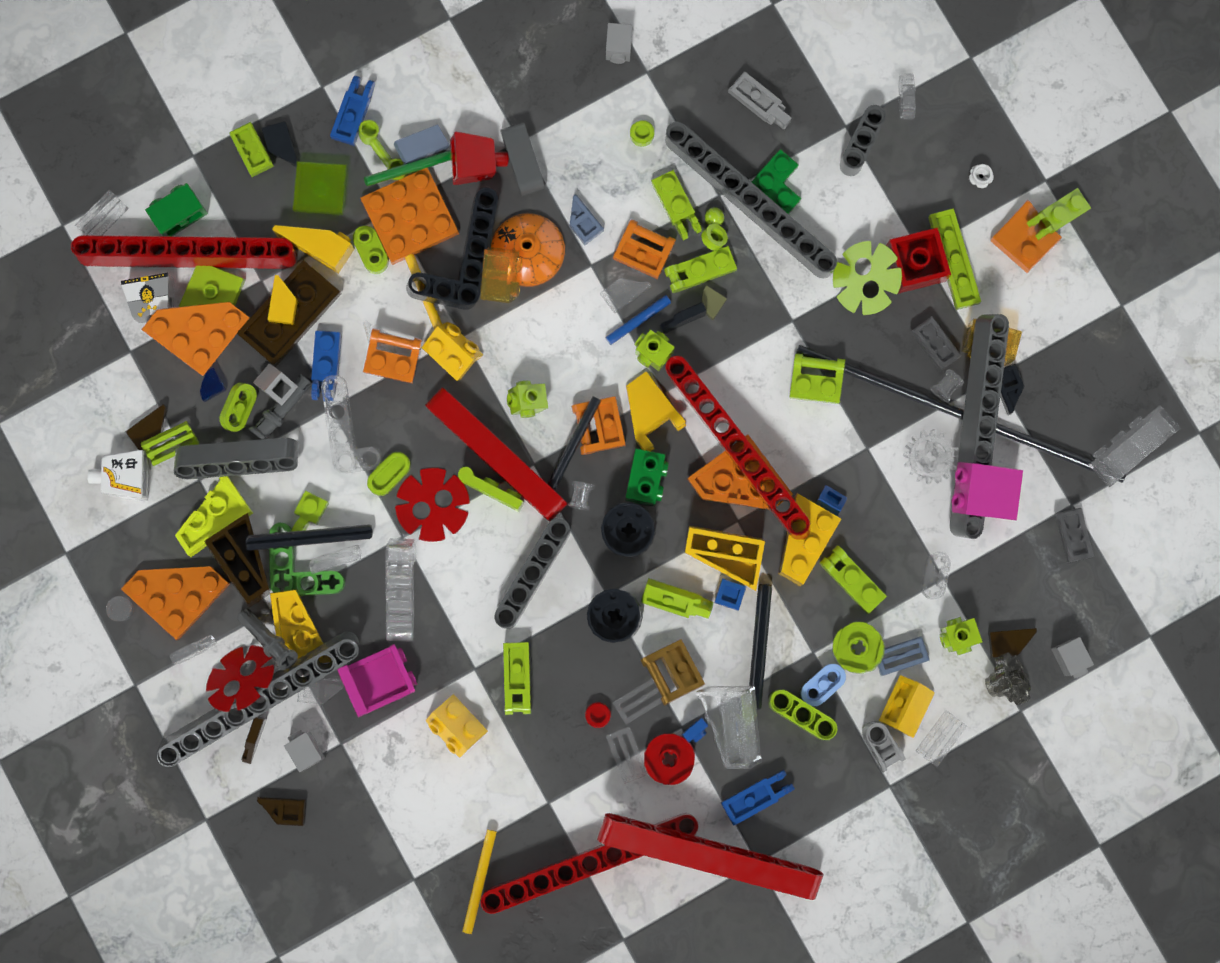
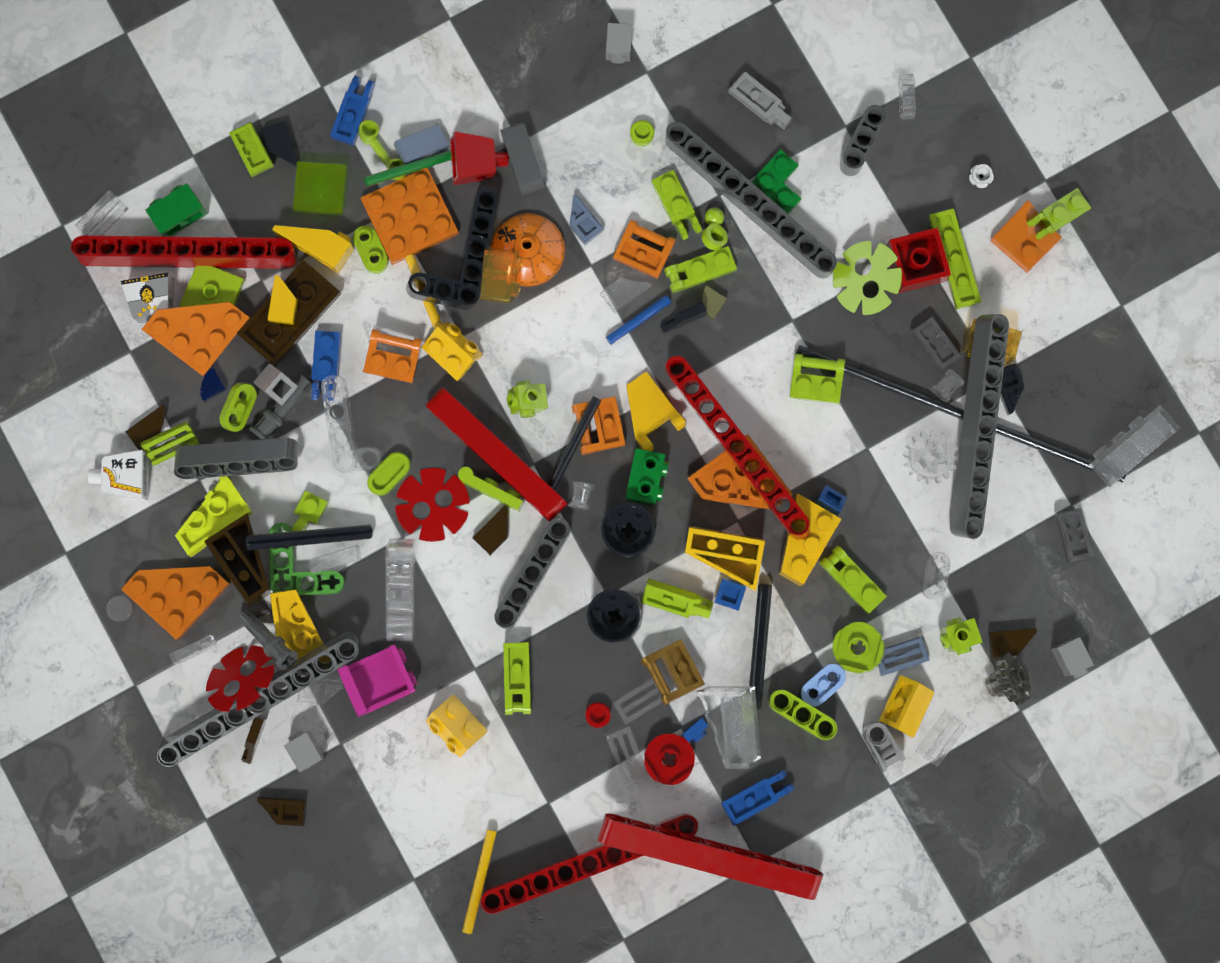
lime brick [634,330,675,371] -> none
dark pink panel [952,462,1023,521] -> none
none -> dark brown tile [472,505,508,556]

